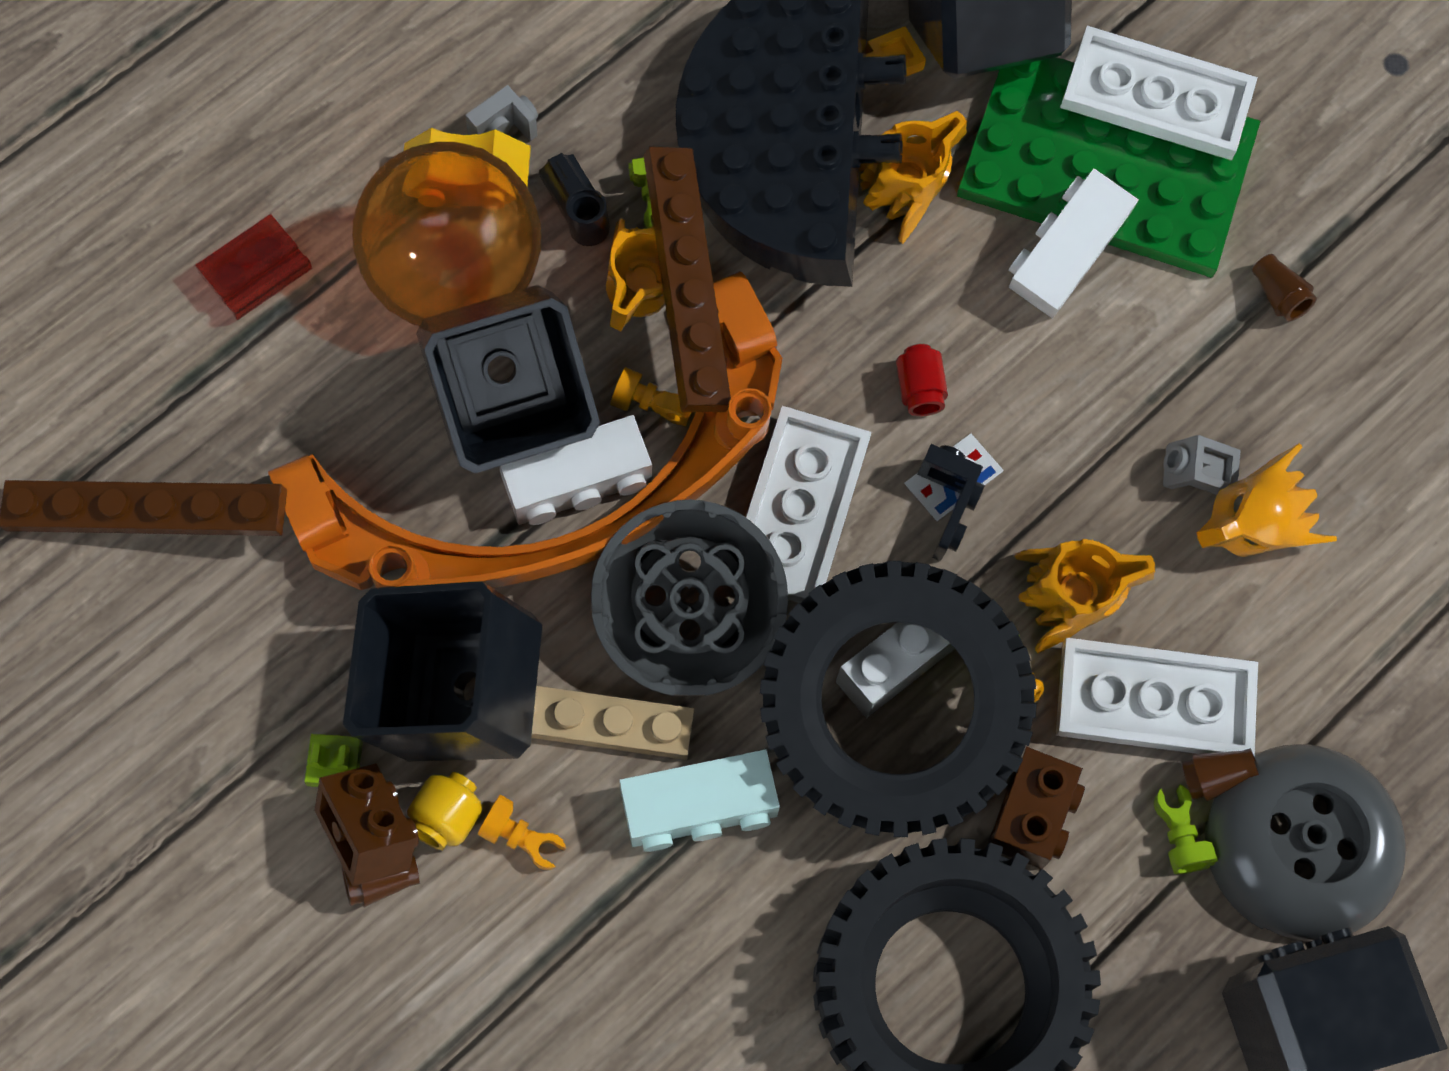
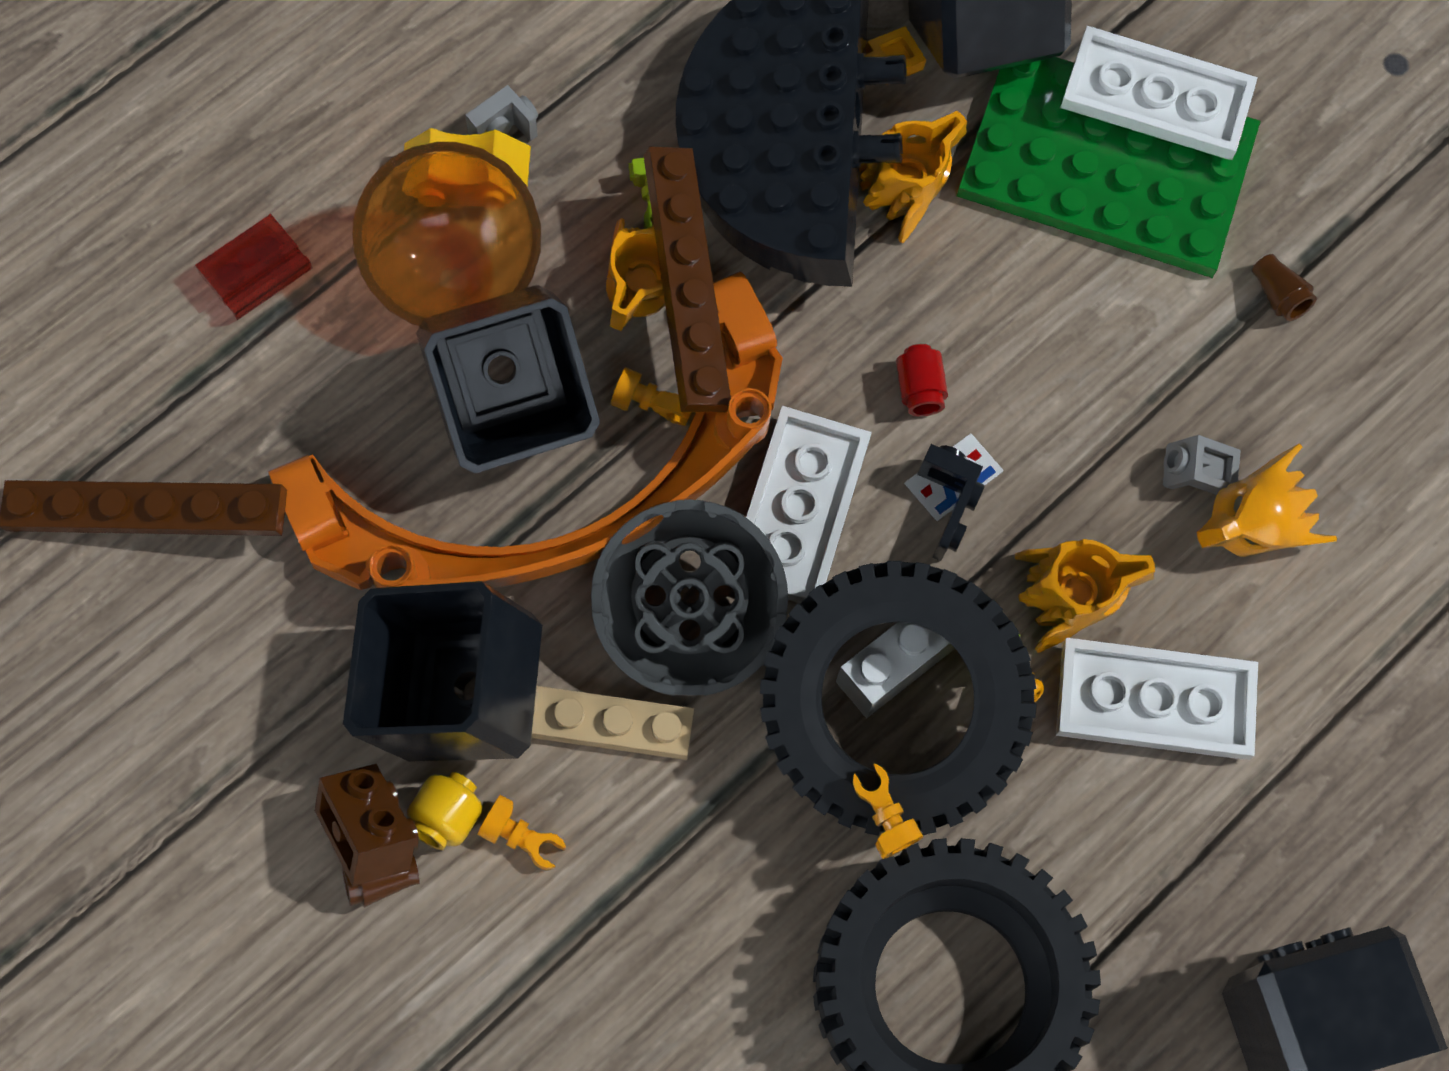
lime tile [304,734,363,787] -> none
white brick [499,415,652,525] -> none
black piece [539,153,610,246] -> none
light aqua brick [620,749,780,852] -> none
reddish brown brick [987,746,1085,869] -> none
white brick [1008,168,1139,319] -> none
lime piece [1154,784,1218,874] -> none
reddish brown cone [1182,748,1259,802] -> none
dark grey brick [1205,744,1406,942] -> none
none -> light orange piece [853,764,923,859]

